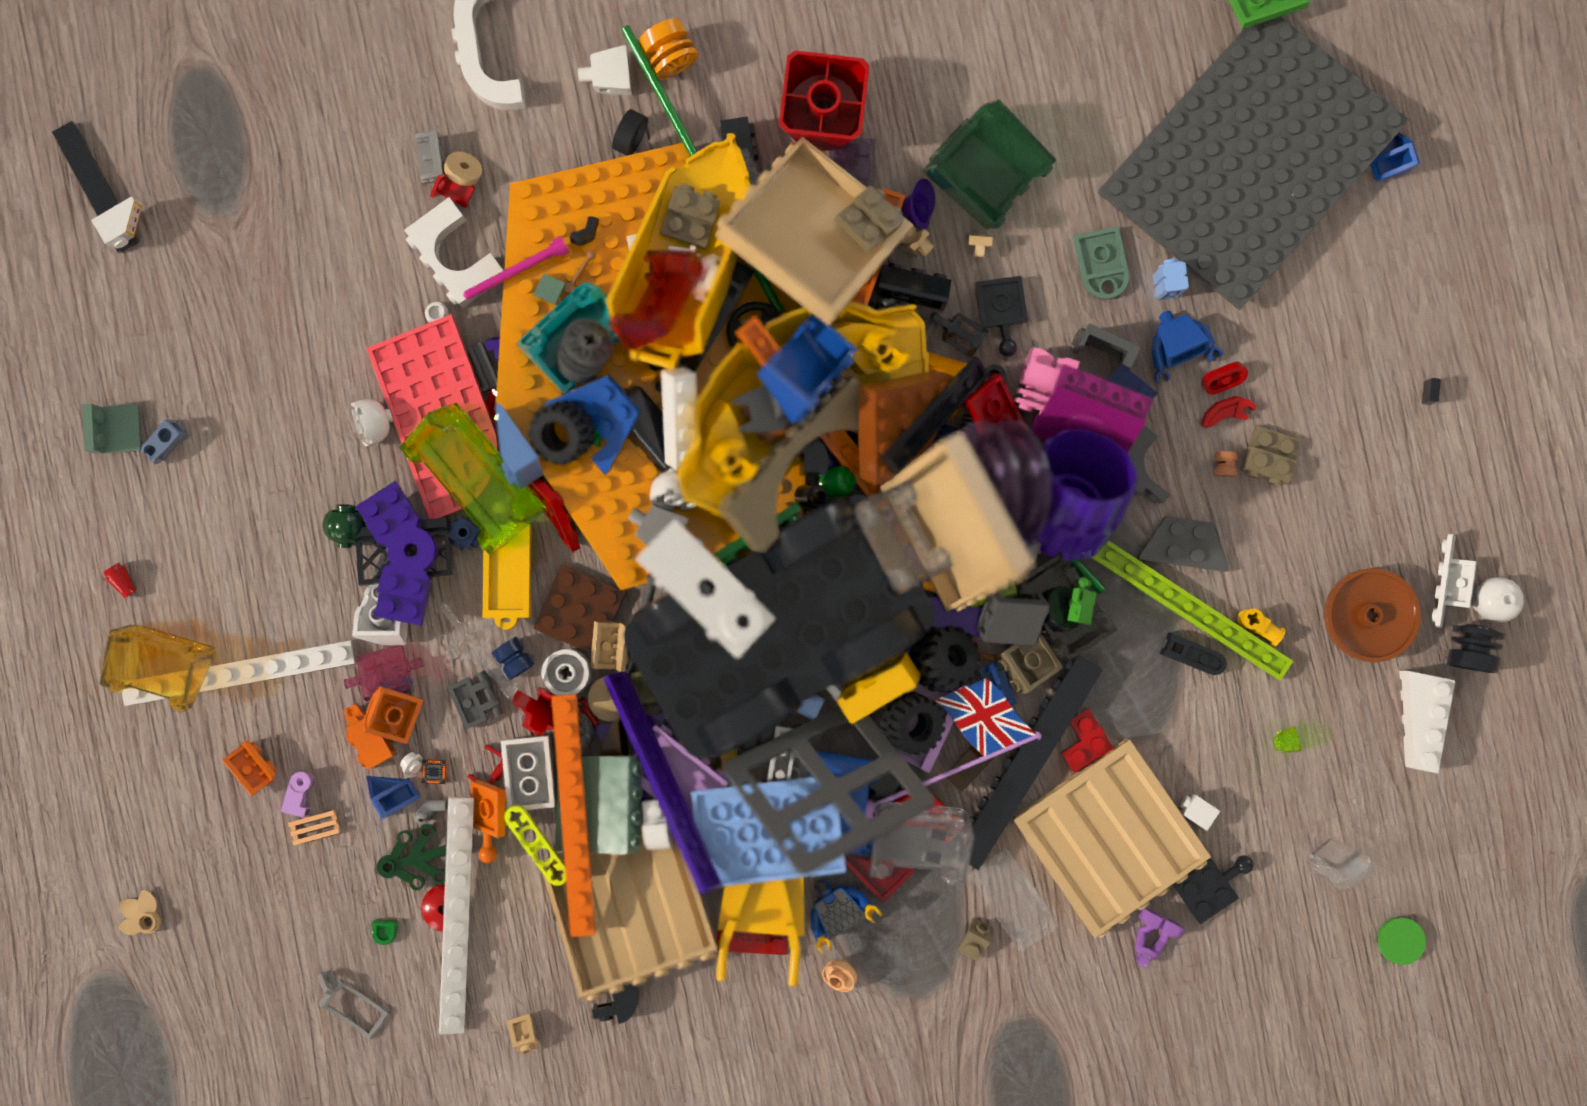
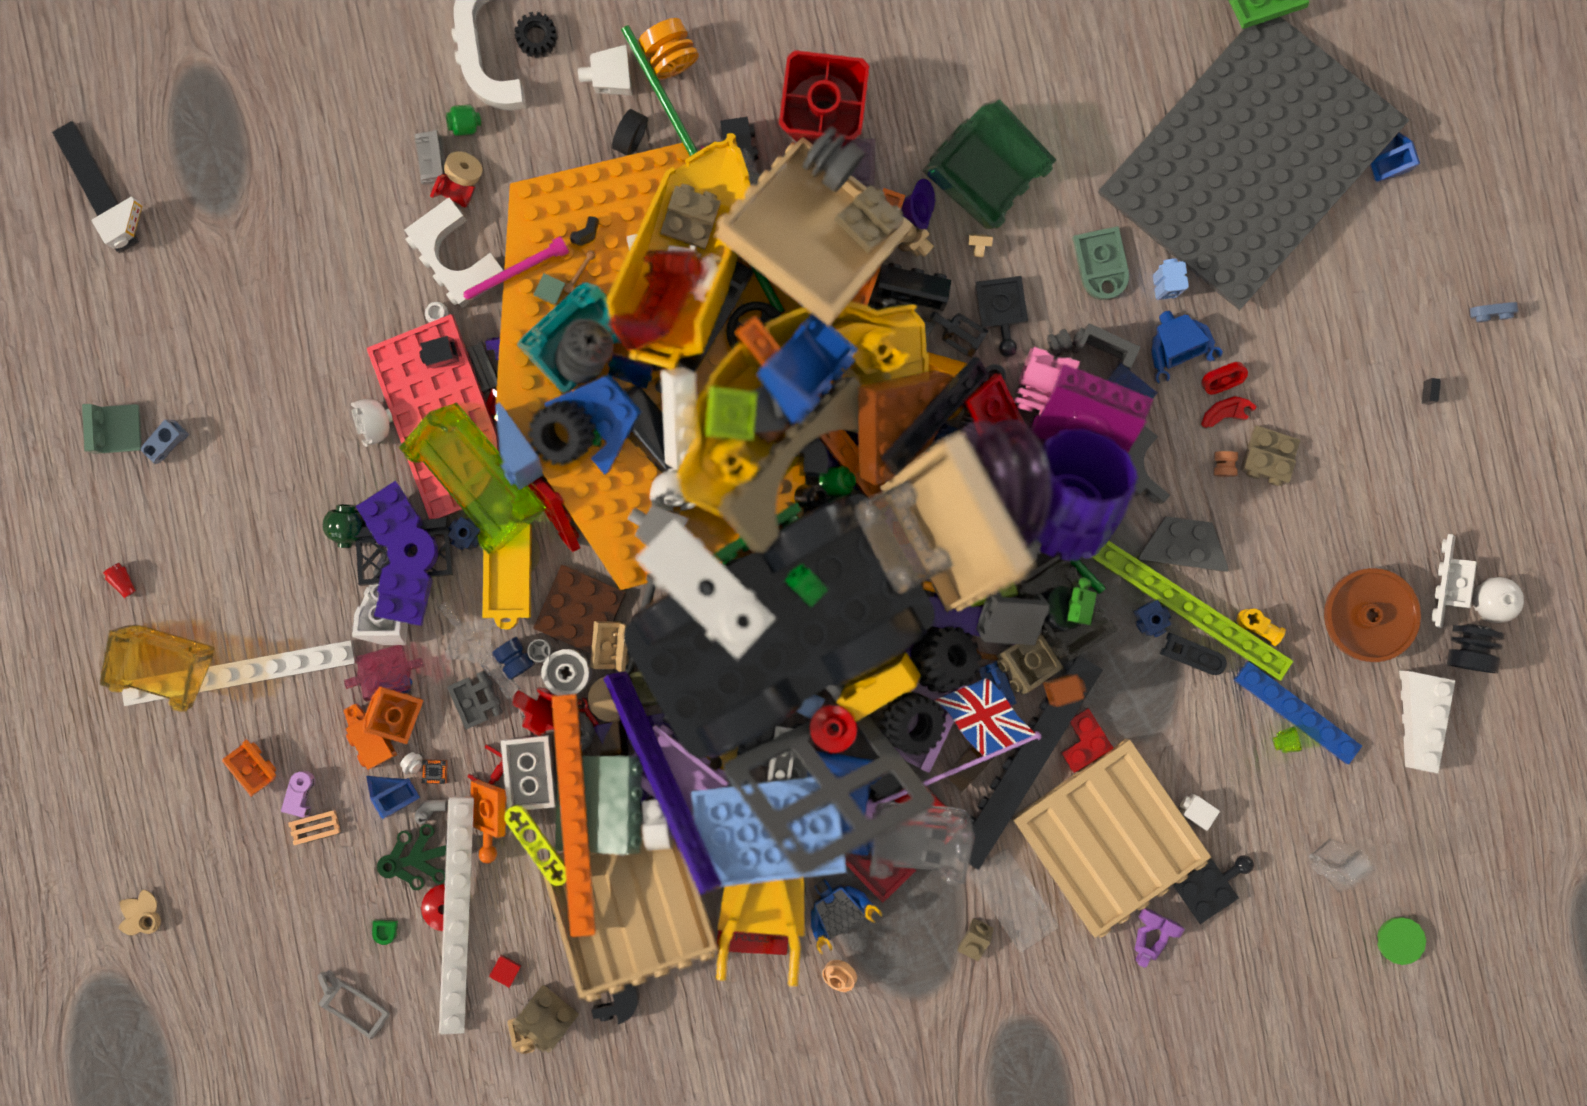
none -> black brick [419,336,459,368]
none -> green head [446,104,481,136]
none -> red tile [489,955,522,988]
none -> dark tan plate [512,984,579,1054]
none -> black tyre [515,12,558,58]
none -> light grey wheel [527,639,554,662]
none -> clear blue piece [608,353,653,389]
none -> lime plate [705,387,758,441]
none -> green bracket [785,564,828,607]
none -> dark grey wheel [802,127,865,193]
none -> red dish [810,705,857,753]
none -> dark orange brick [1043,674,1086,707]
none -> dark grey wheel [1047,329,1073,357]
none -> dark blue brick [1133,600,1171,637]
none -> blue plate [1234,661,1362,765]
none -> sand blue plate [1470,302,1519,322]

